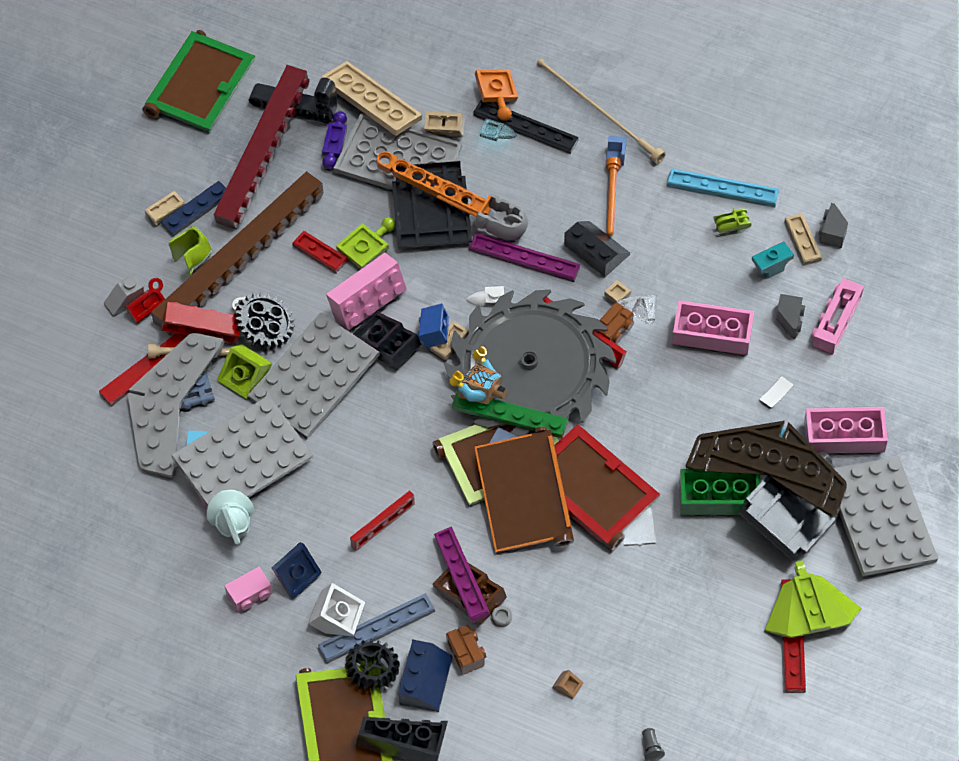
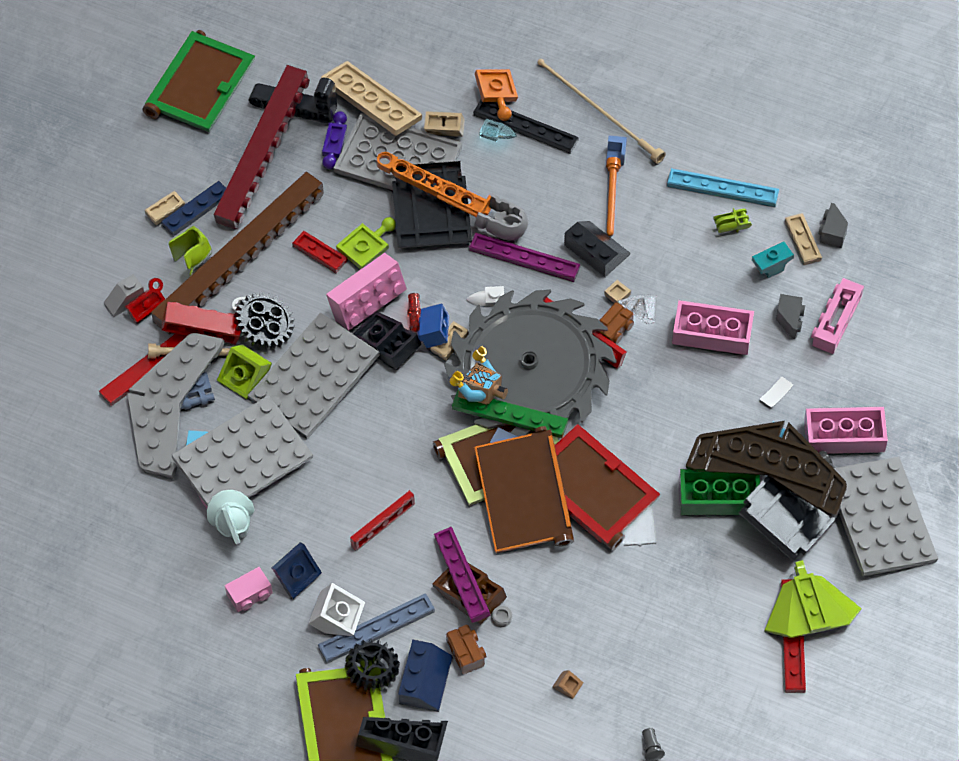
none -> clear red pin [407,293,421,332]

